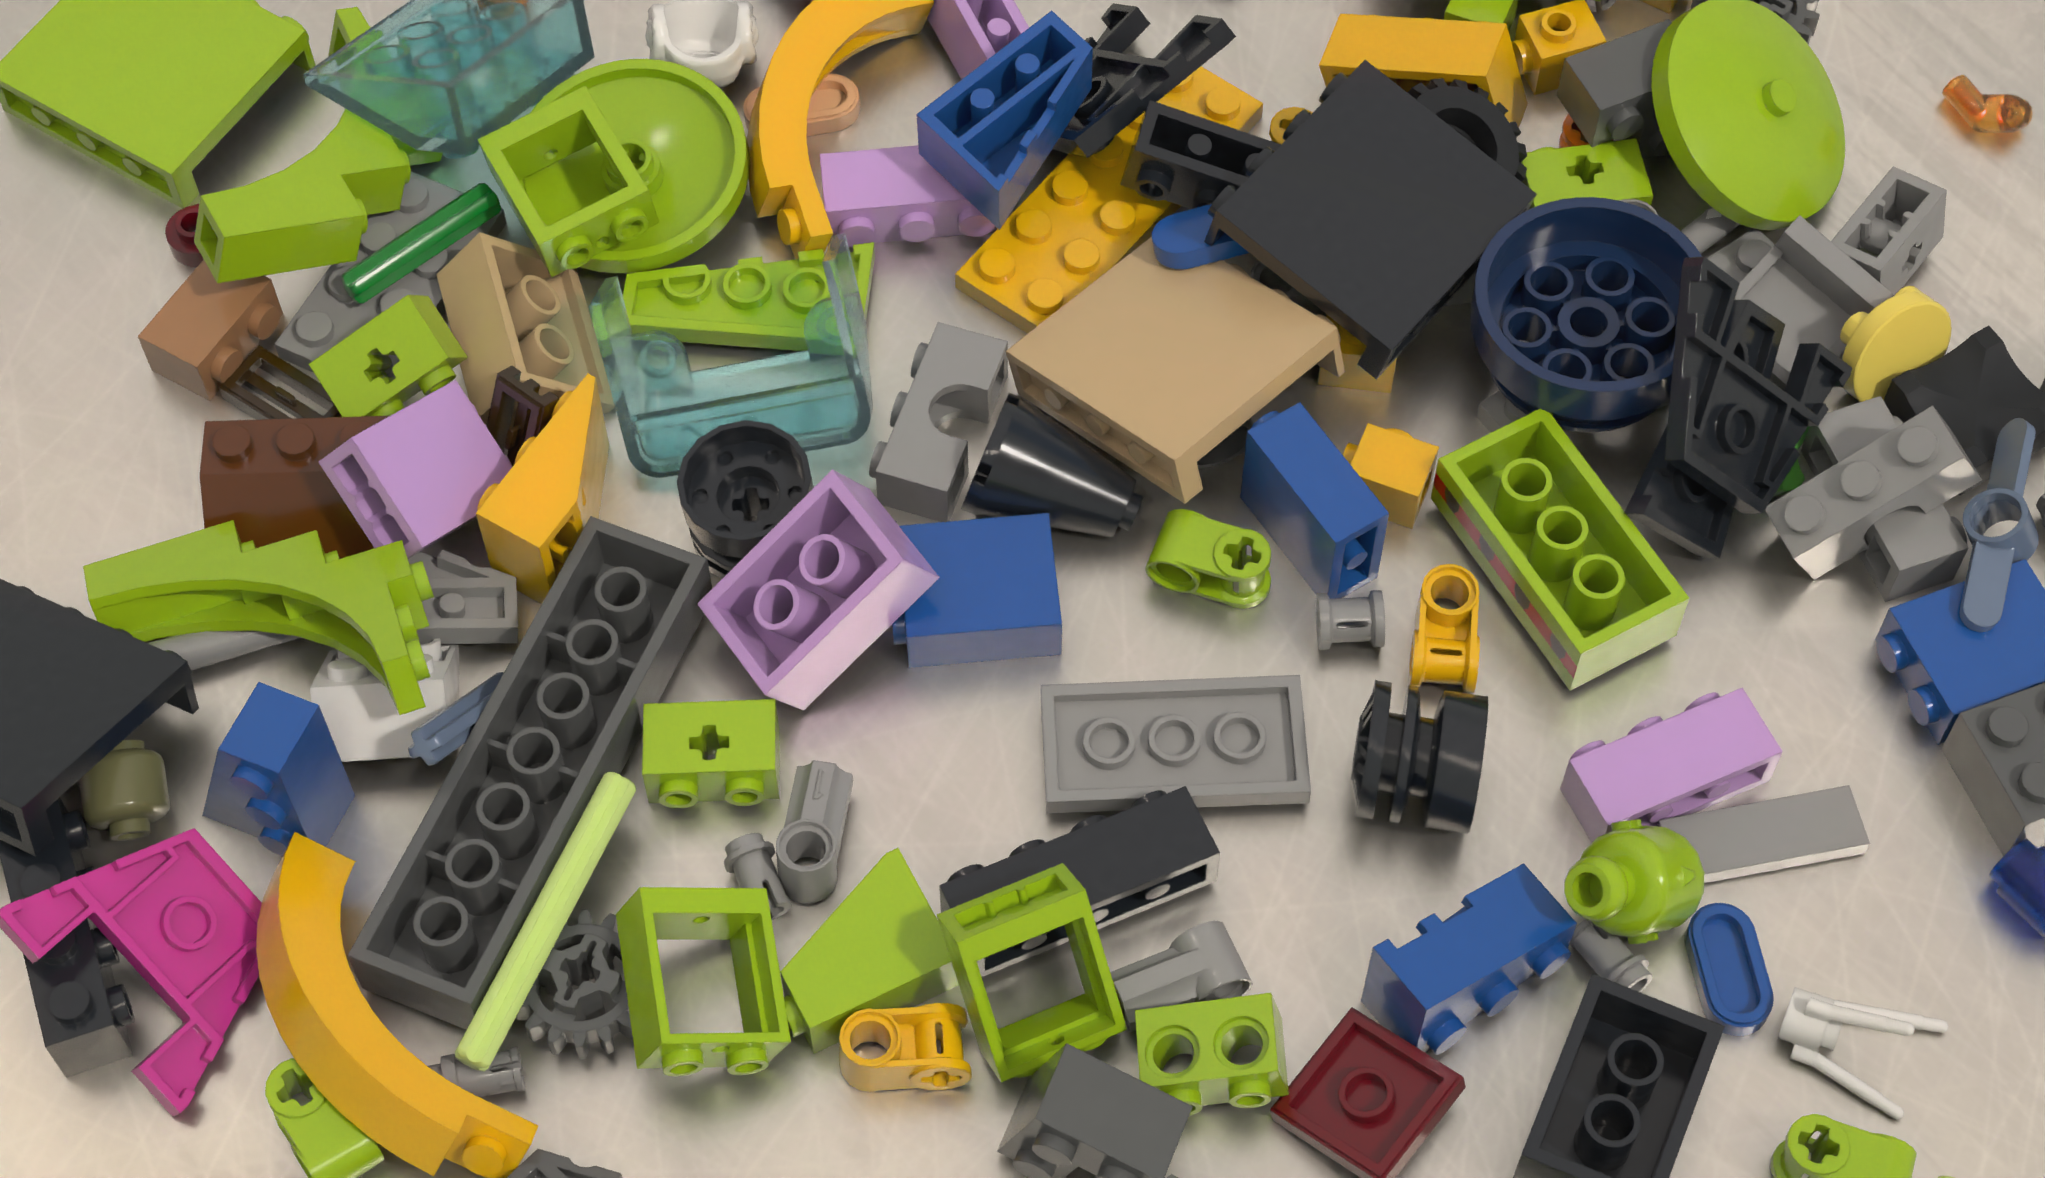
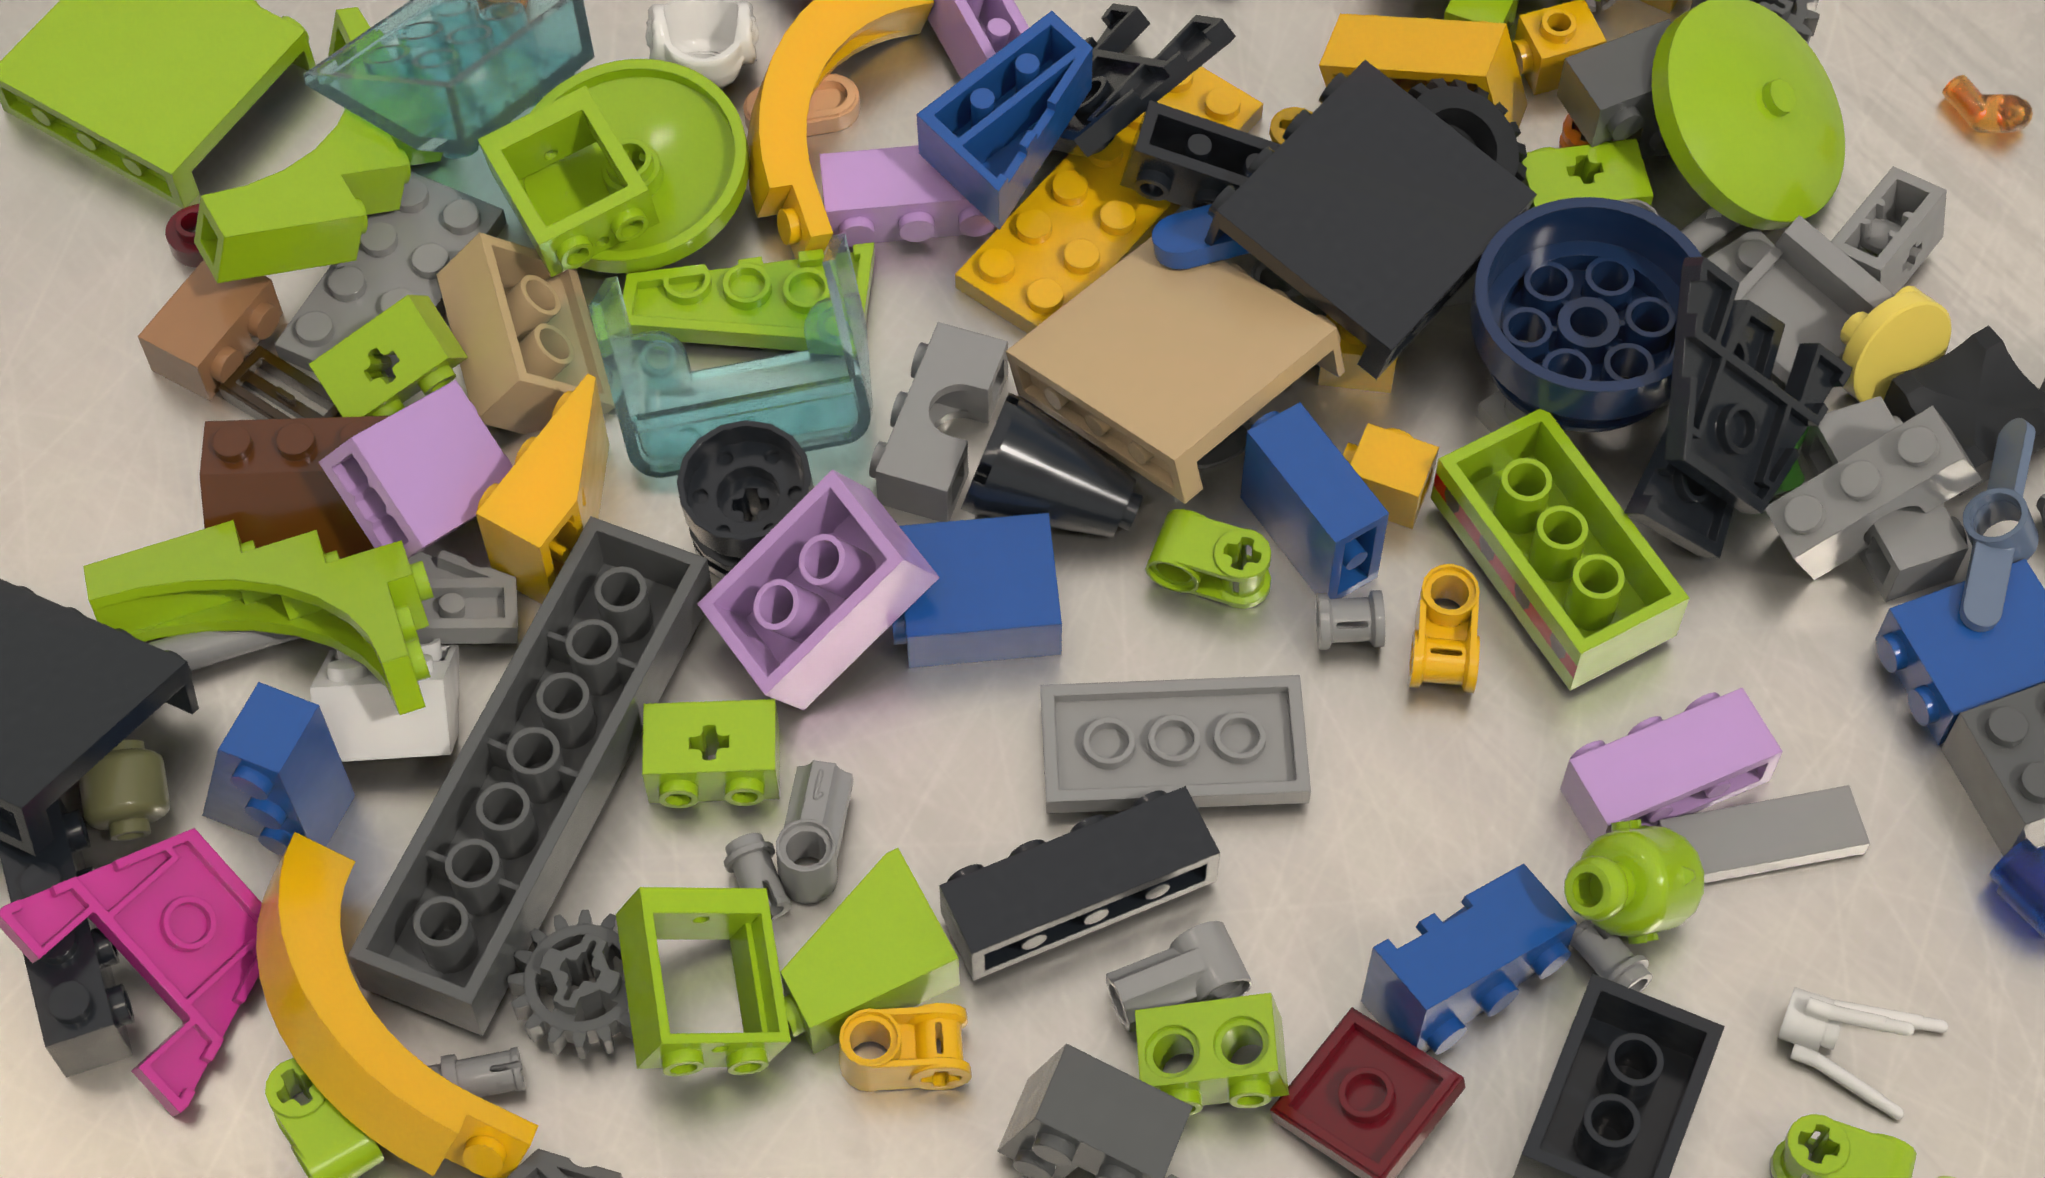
green axle [341,183,501,304] -> none
sand blue axle [408,672,503,766] -> none
yellowish green axle [455,772,636,1072] -> none
dark brown tile [486,366,559,467] -> none
lime window [936,863,1127,1083] -> none
black wheel [1351,680,1489,834] -> none
blue tile [1684,903,1774,1036] -> none

